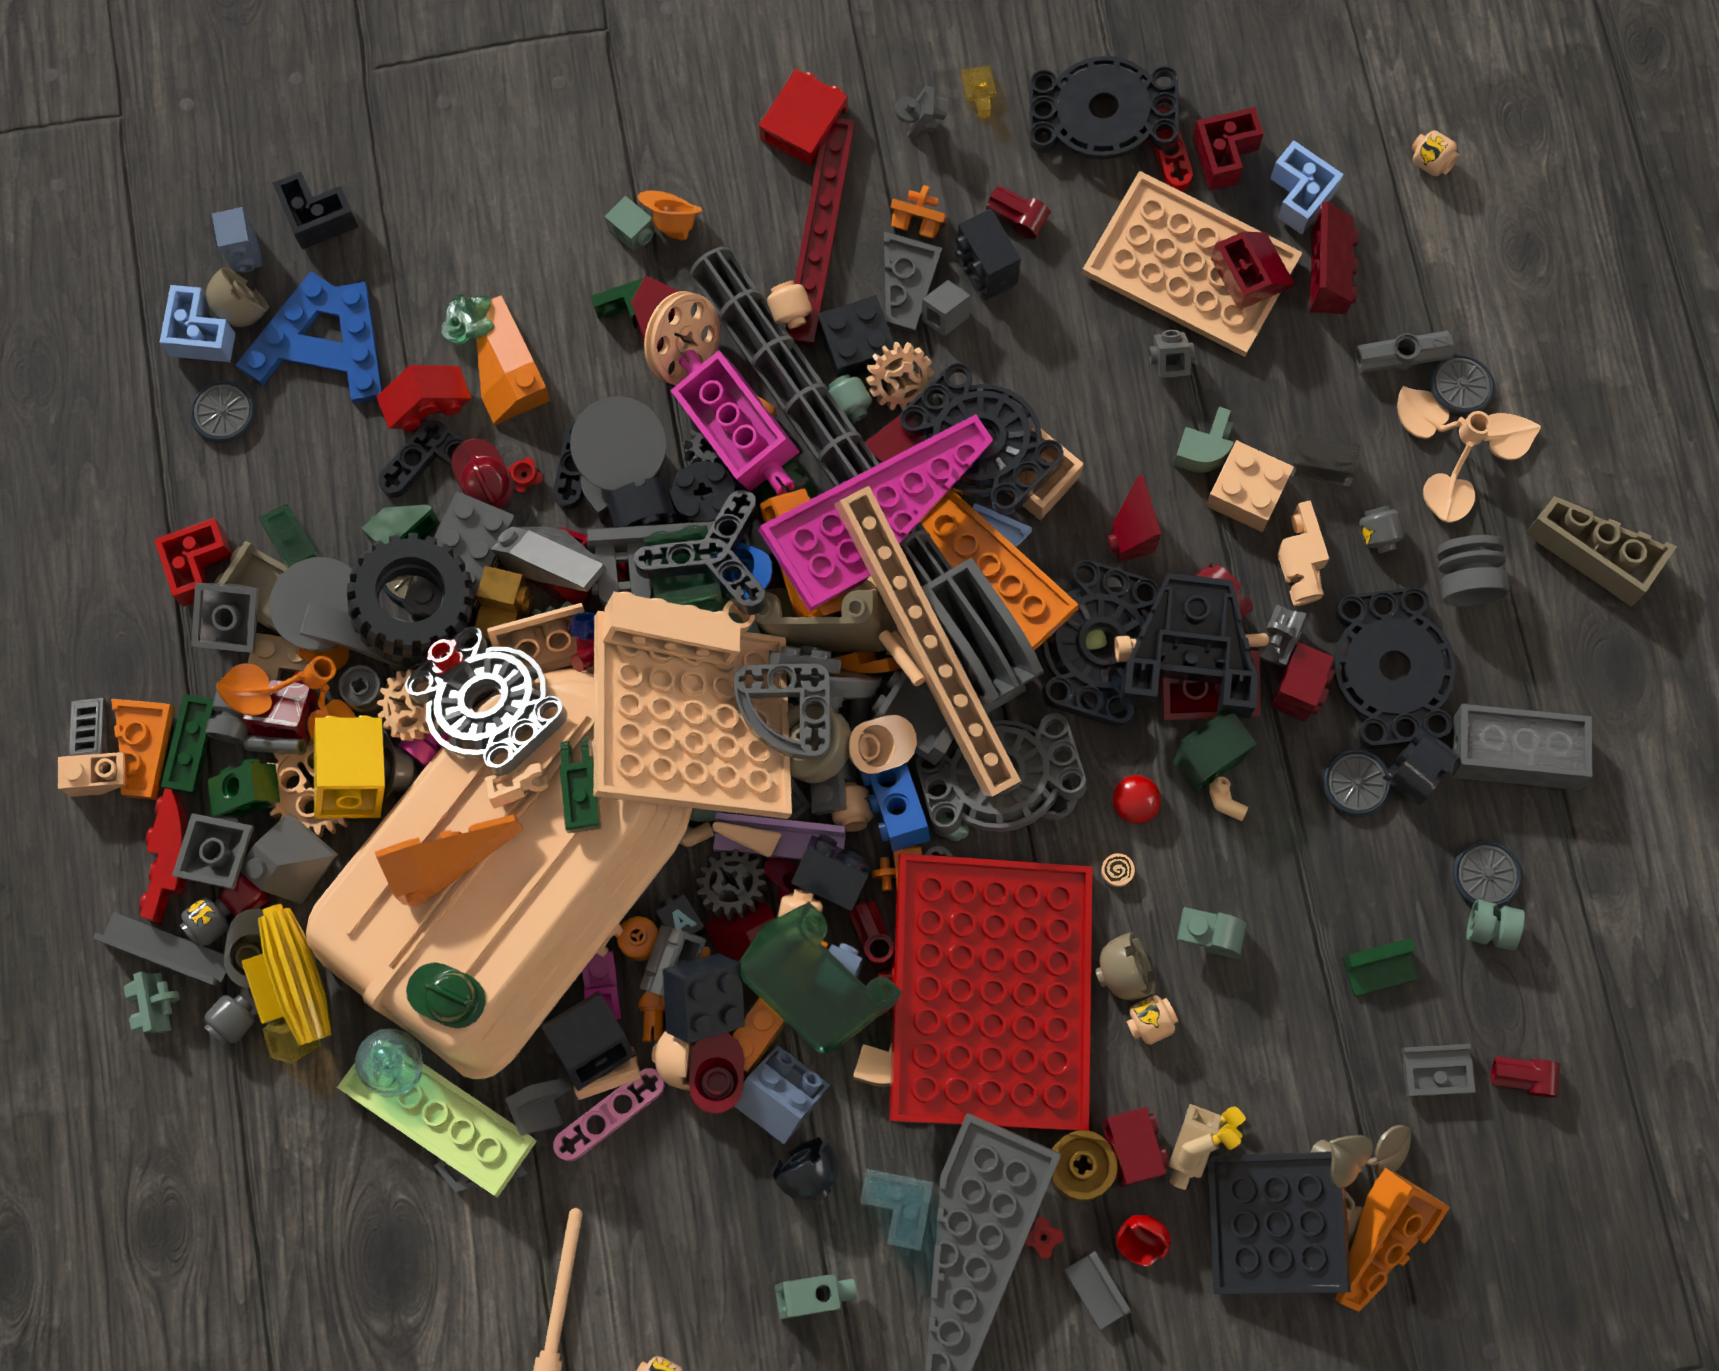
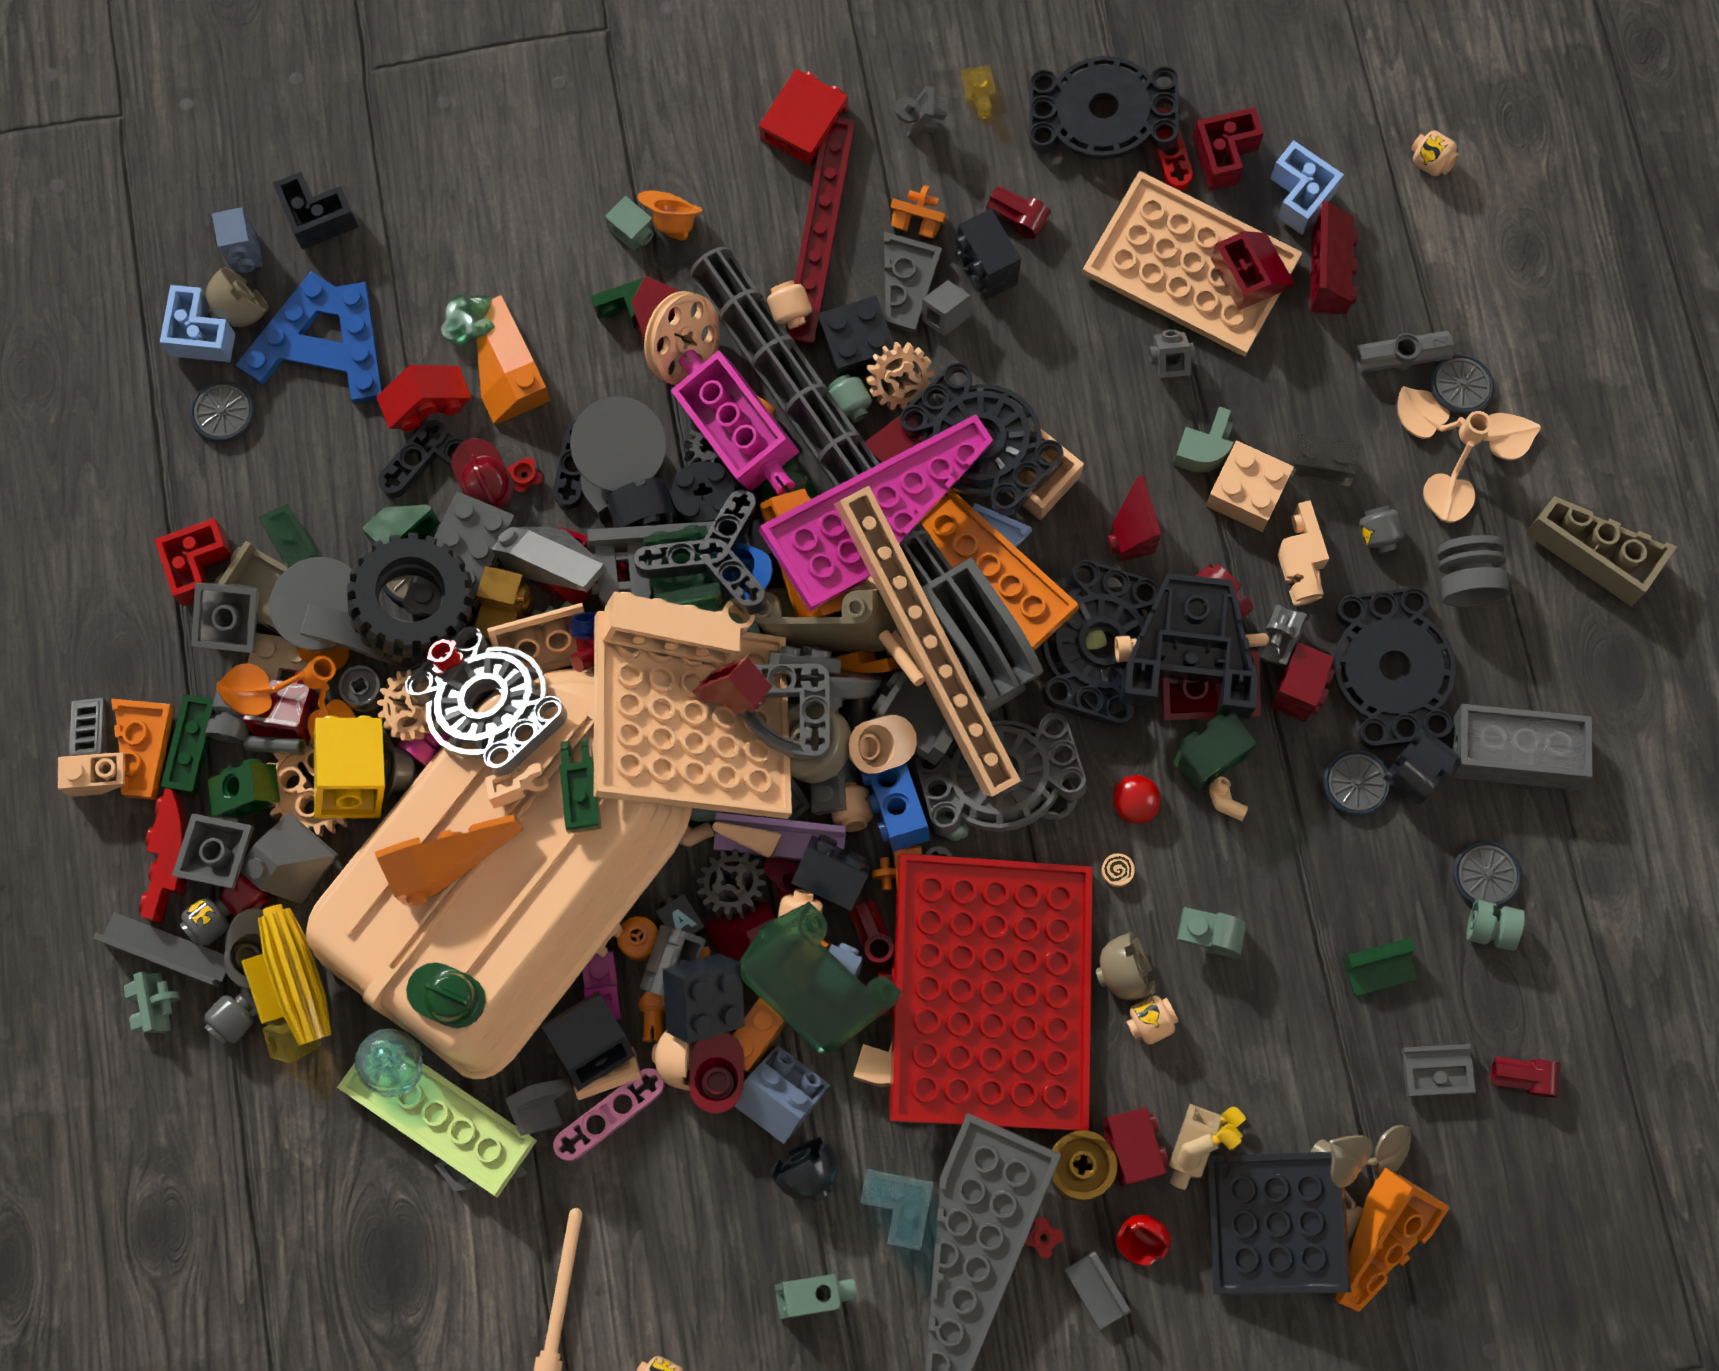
none -> dark red arch [693,657,772,715]

